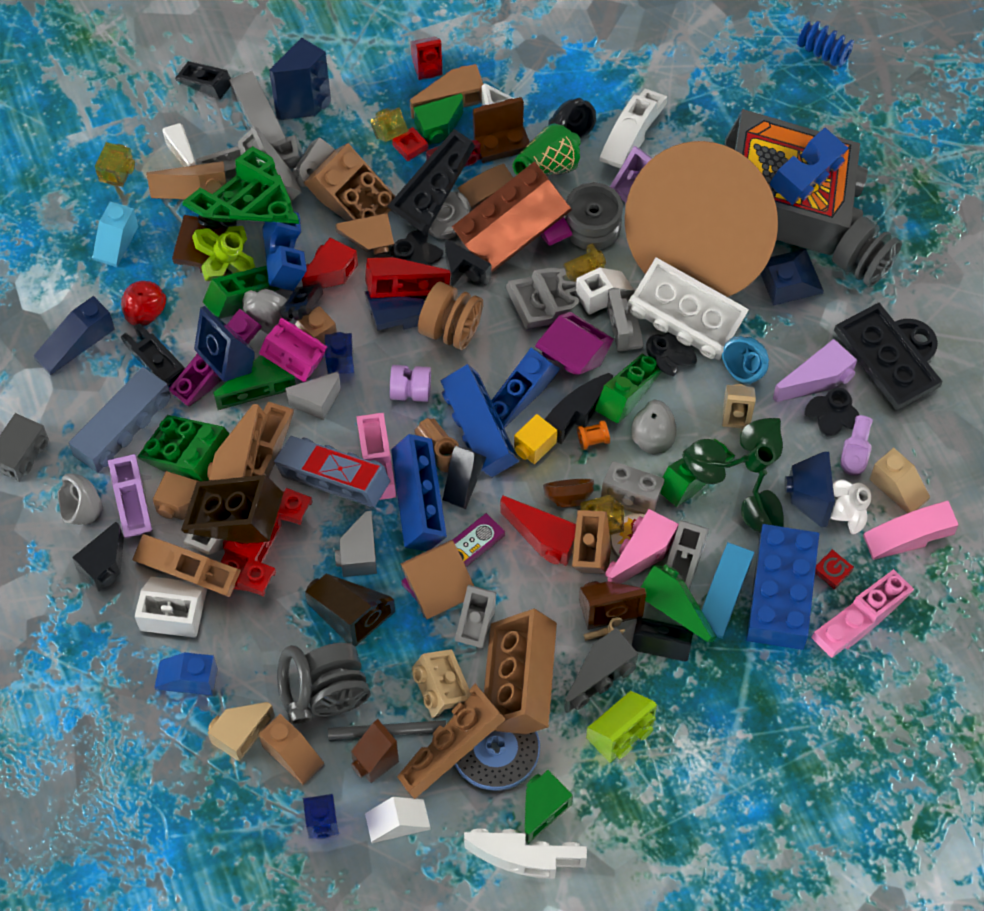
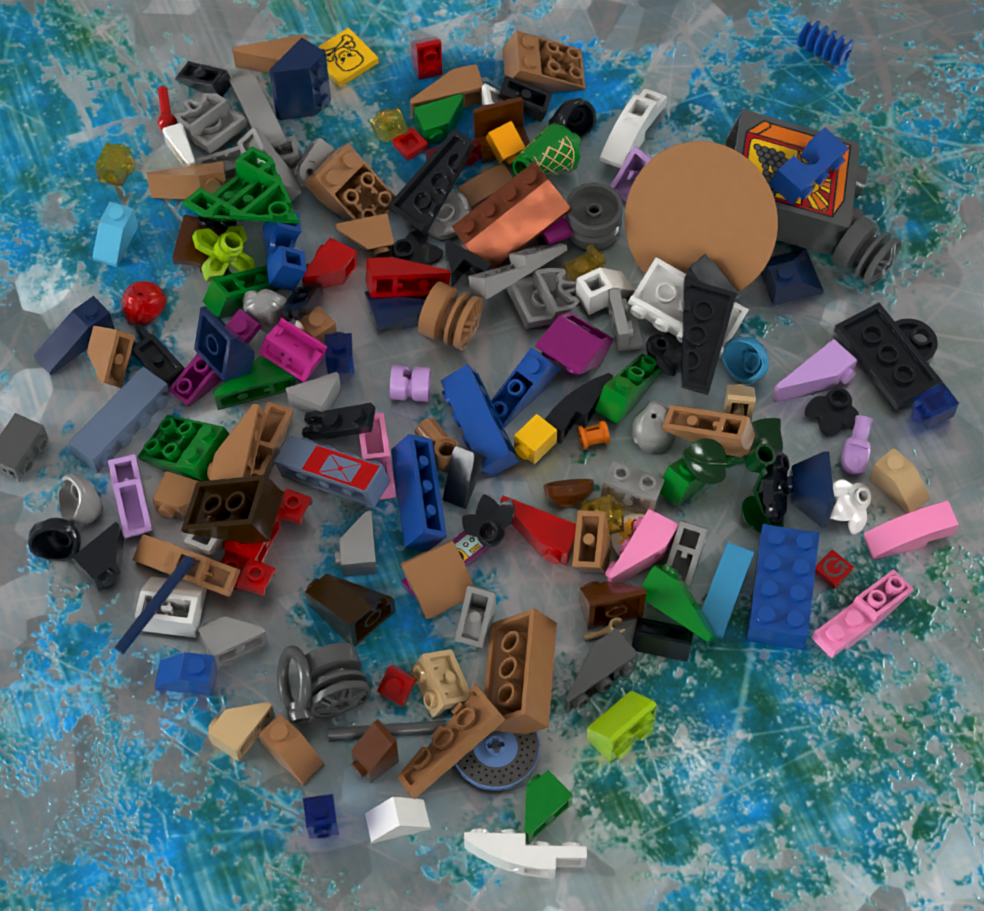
none -> black hair [28,518,81,562]
none -> medium nougat slope [87,326,135,388]
none -> dark blue bar [114,556,195,655]
none -> red bar [157,86,178,131]
none -> light grey plate [174,93,248,154]
none -> light grey slope [198,616,268,668]
none -> medium nougat slope [232,34,307,74]
none -> black hinge [302,403,376,440]
none -> yellow tile [318,27,379,88]
none -> red plate [377,665,417,706]
none -> black plate [462,494,515,547]
none -> light grey slope [468,243,567,299]
none -> light orange brick [486,121,526,165]
none -> black slope [498,75,552,122]
none -> medium nougat slope [502,30,586,93]
none -> medium nougat slope [662,405,755,457]
none -> black wing [681,278,737,395]
none -> black slope [684,254,741,303]
none -> black hinge [763,446,790,524]
none -> clear blue brick [911,382,959,430]

